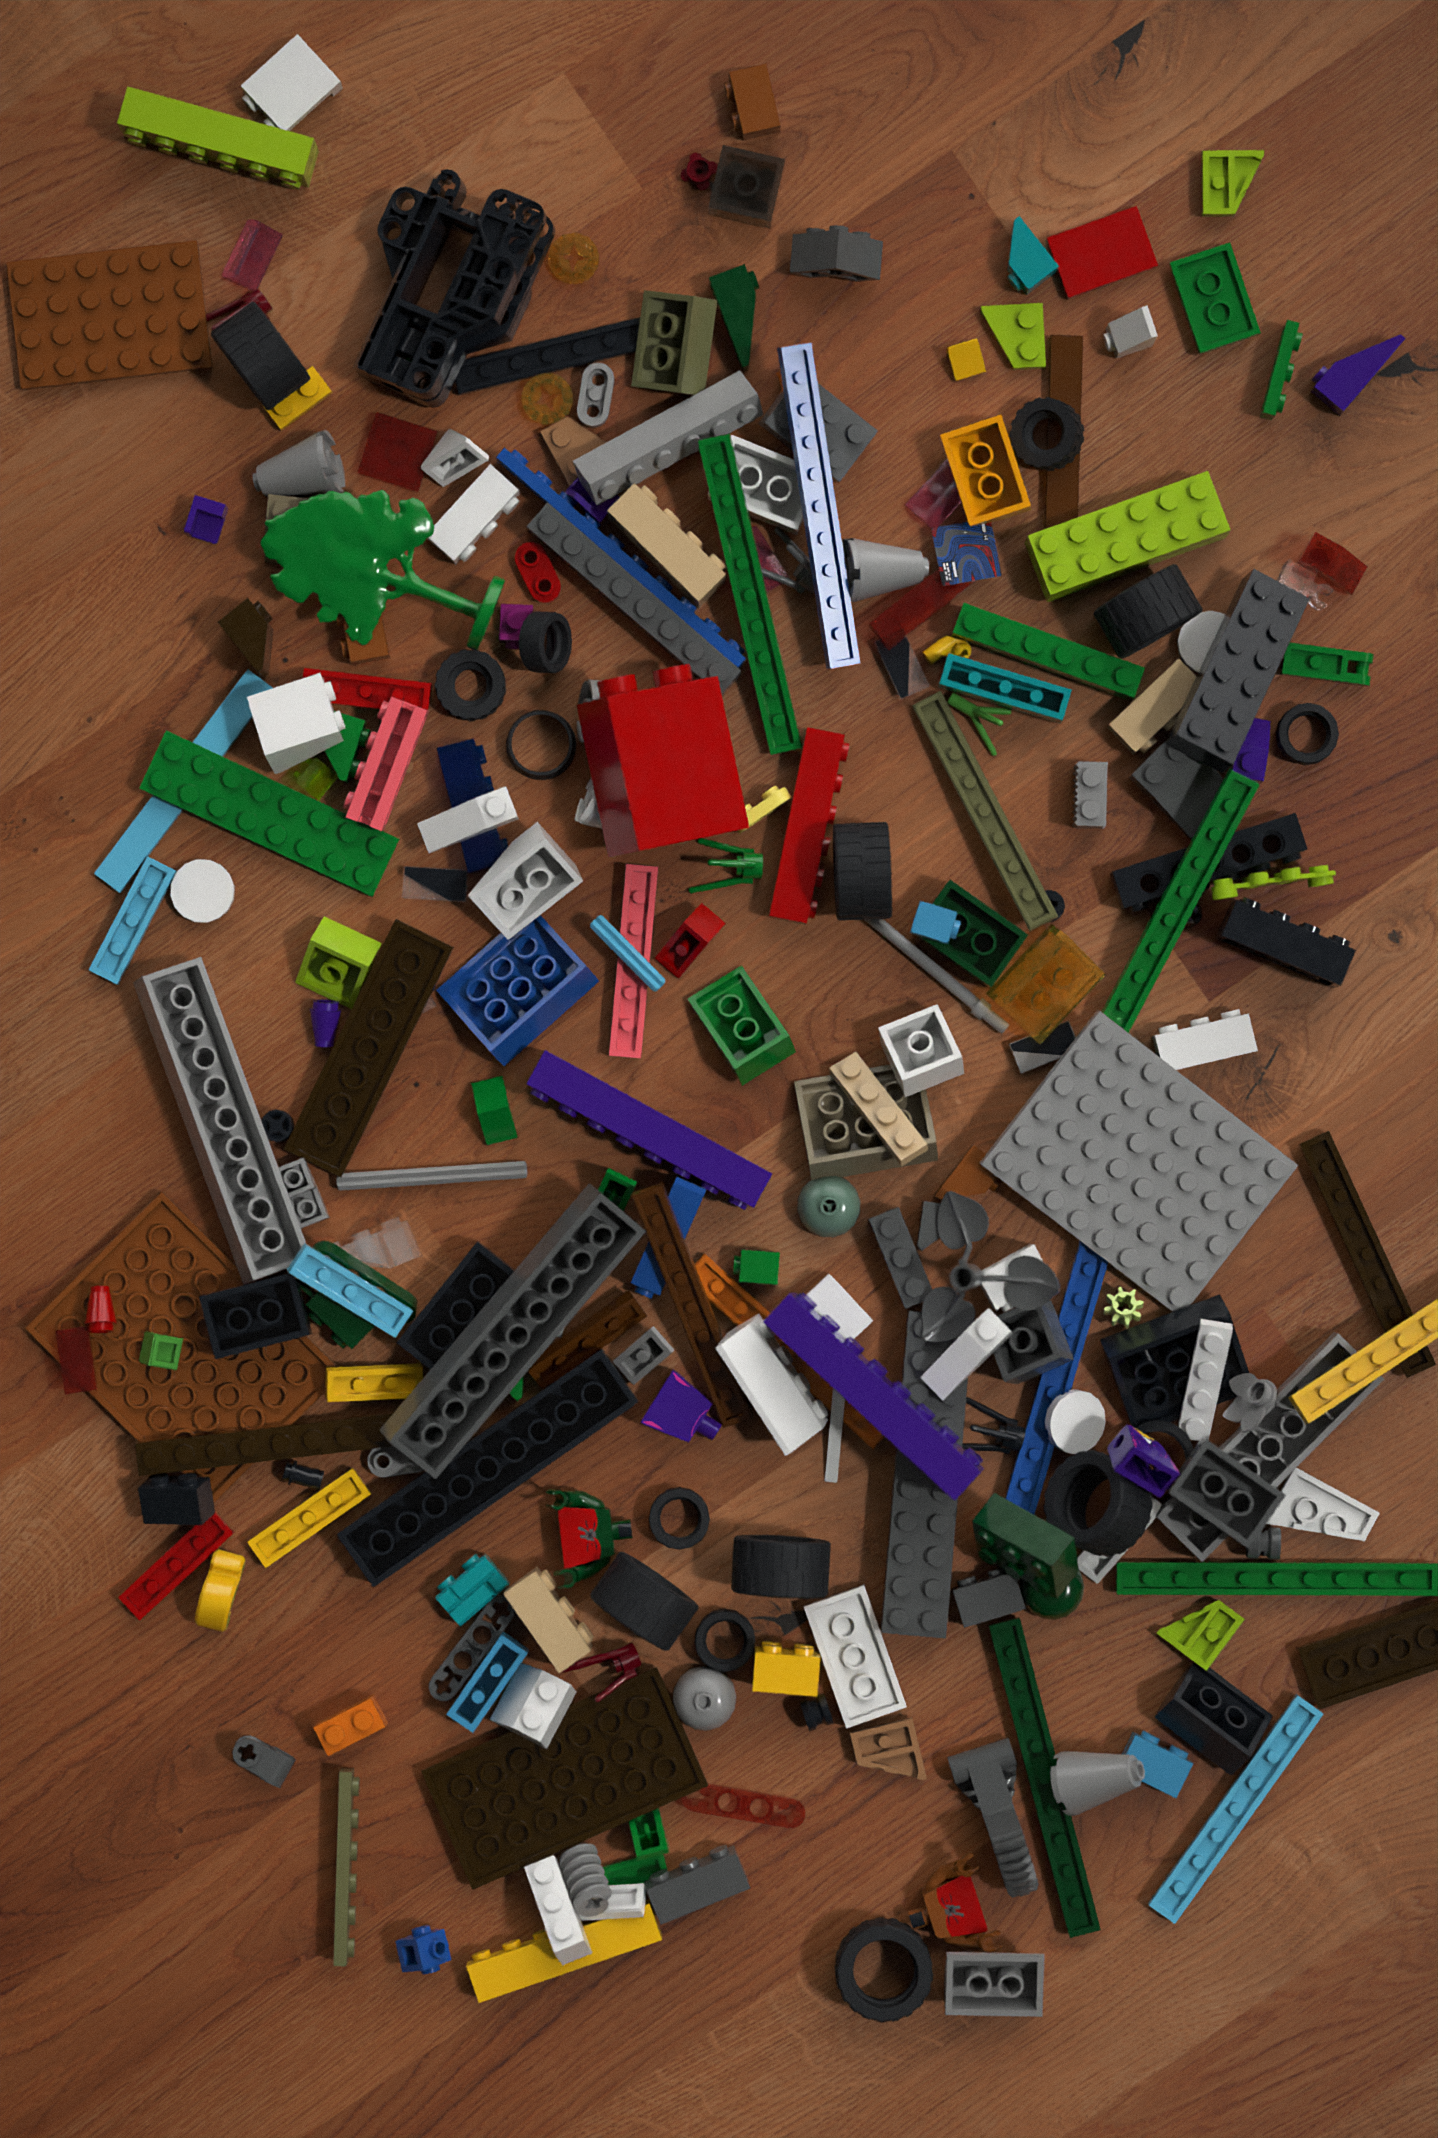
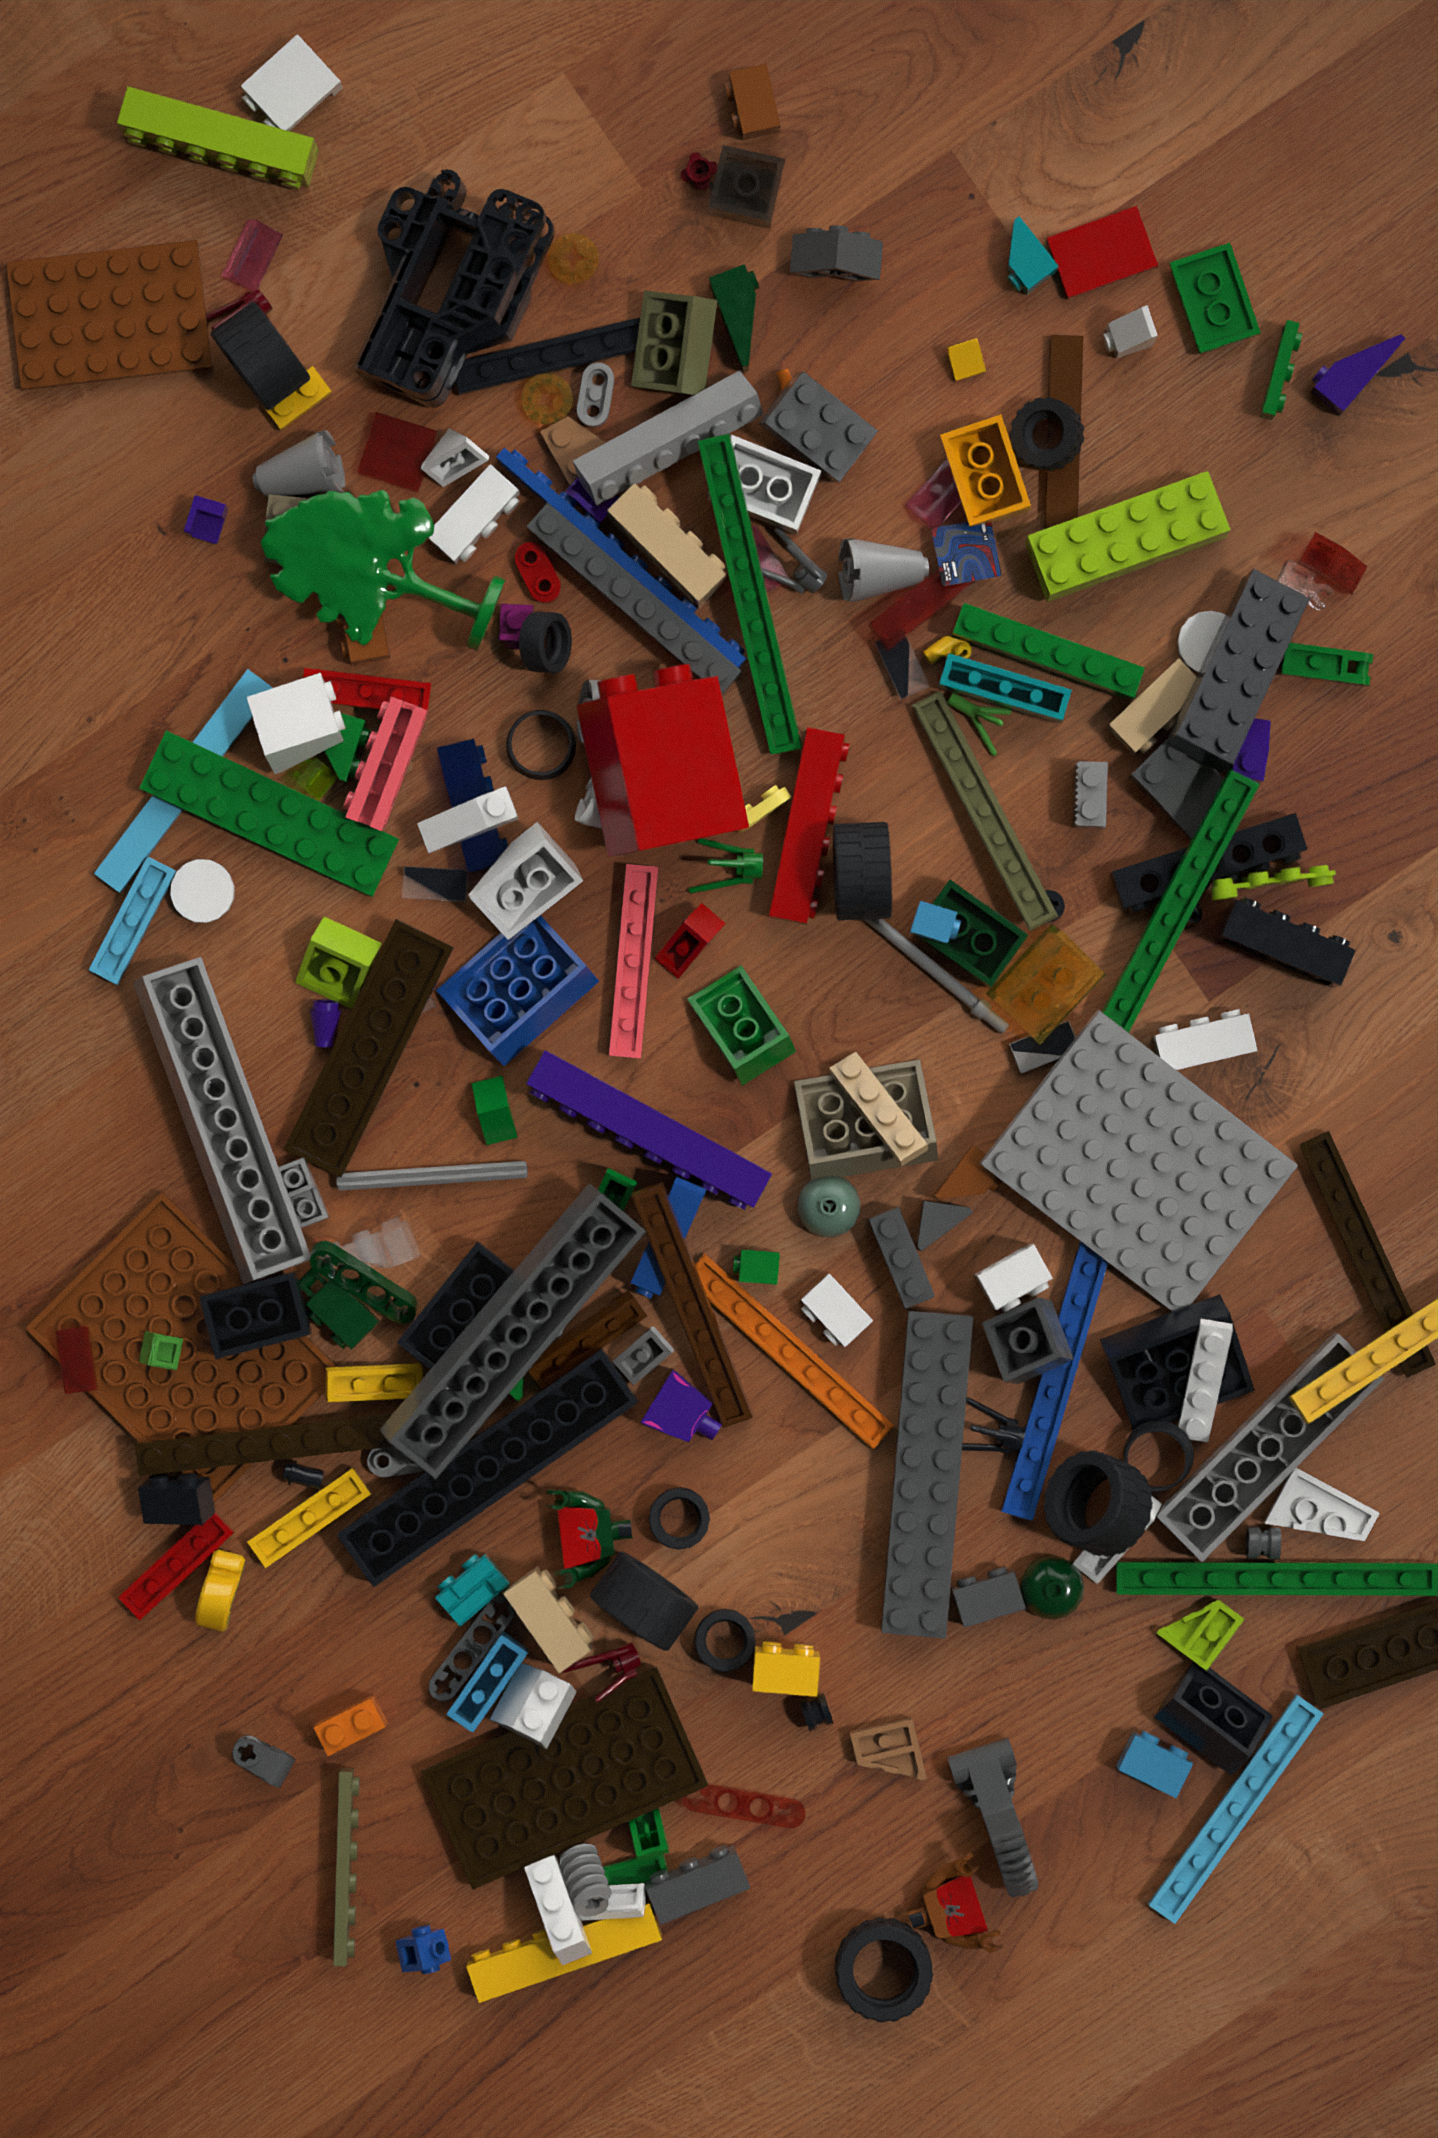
red cone [85,1286,117,1334] -> none
dark brown slope [218,598,274,678] -> none
black wheel [261,1110,294,1142] -> none
medium azure plate [287,1243,413,1338] -> none
black tyre [435,649,506,722] -> none
medium azure axle [590,915,666,992] -> none
light grey cylinder [673,1666,737,1731] -> none
white slope [715,1313,828,1456] -> none
black tyre [731,1535,831,1599] -> none
dark purple brick [763,1292,985,1501] -> none
plate [777,343,860,669] -> none
white plate [804,1585,907,1728] -> none
white sticker [825,1388,845,1483] -> none
white brick [878,1004,965,1097] -> none
white slope [920,1308,1013,1401] -> none
dark grey plant [922,1191,1060,1342] -> none
light grey slope [944,1952,1044,2017] -> none
dark green brick [972,1493,1079,1599] -> none
lime wing [981,303,1046,370] -> none
dark green plate [988,1617,1101,1938] -> none
white tile [1045,1389,1106,1454] -> none
light grey cone [1050,1751,1145,1816] -> none
black tyre [1093,564,1203,659] -> none
yellowish green gear [1103,1287,1144,1329] -> none
dark purple torso [1107,1425,1181,1498] -> none
dark grey brick [1167,1437,1286,1549] -> none
lime wing [1201,150,1264,217] -> none
light grey plate [1223,1373,1277,1432] -> none
black tyre [1275,703,1339,765] -> none

